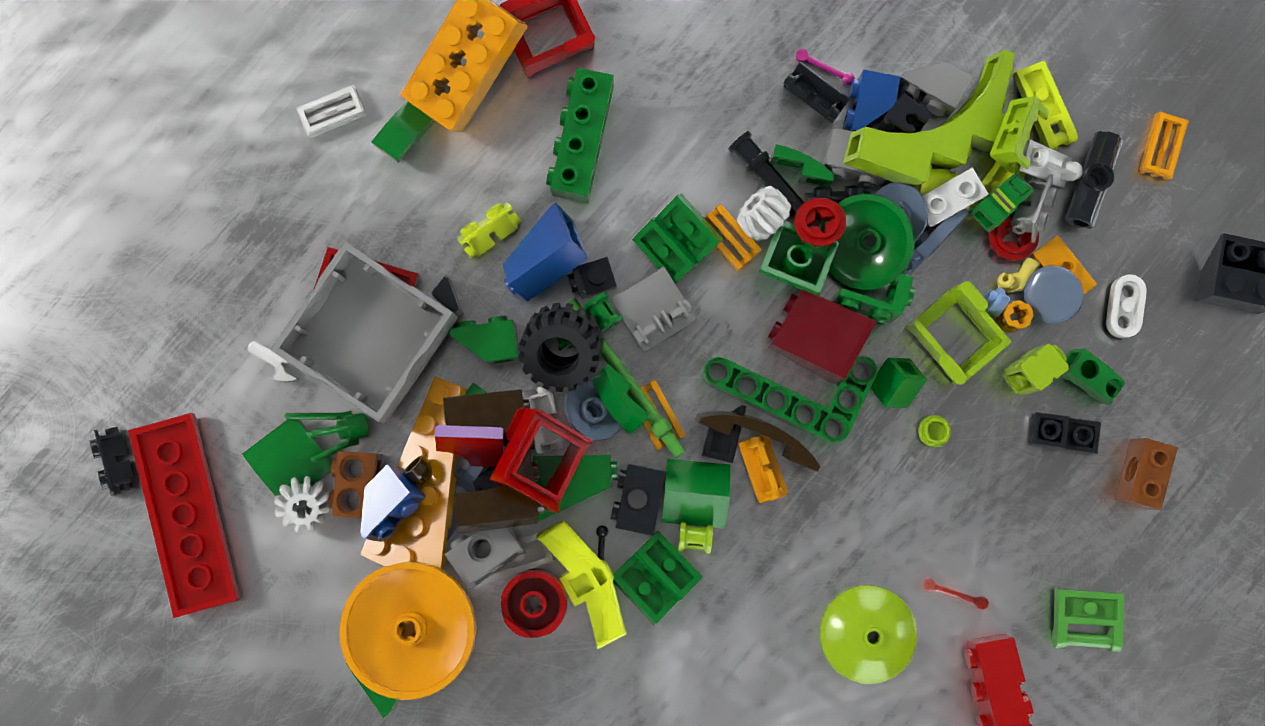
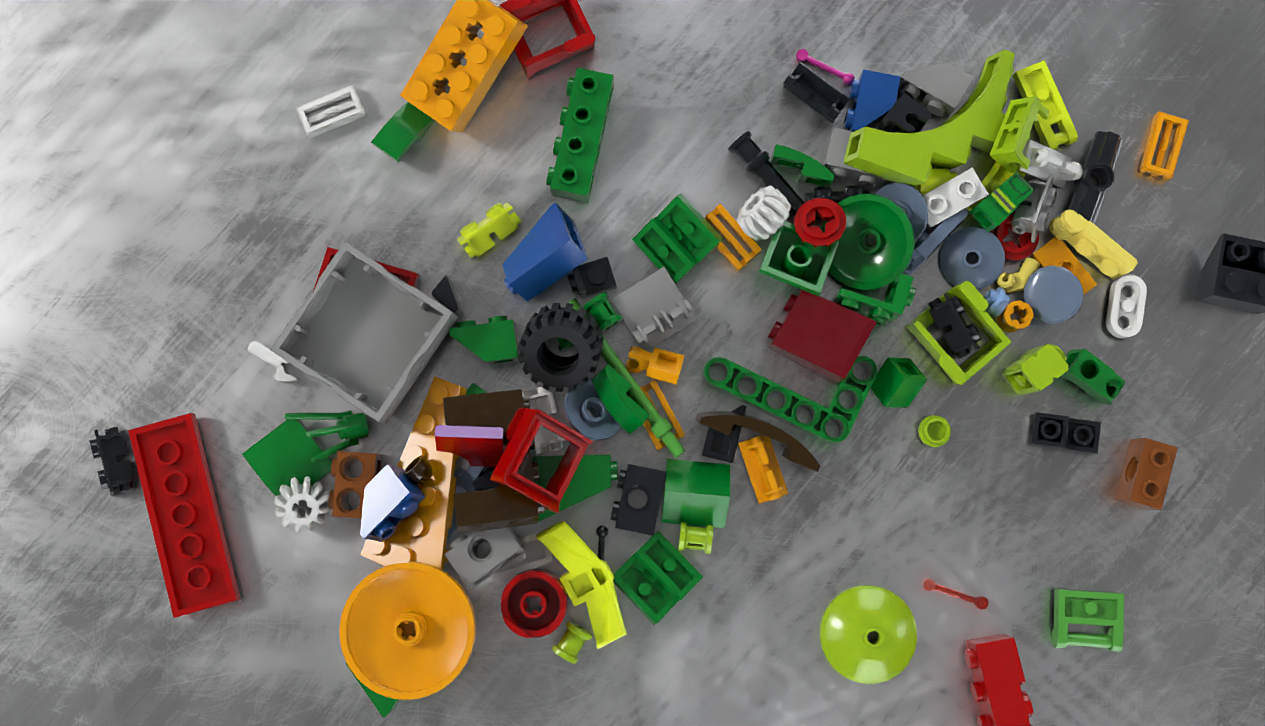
none -> lime bush [551,620,593,664]
none -> light orange plate [626,346,685,385]
none -> black hinge [927,292,982,359]
none -> sand blue dish [940,227,1005,290]
none -> light yellow hinge [1048,209,1138,280]

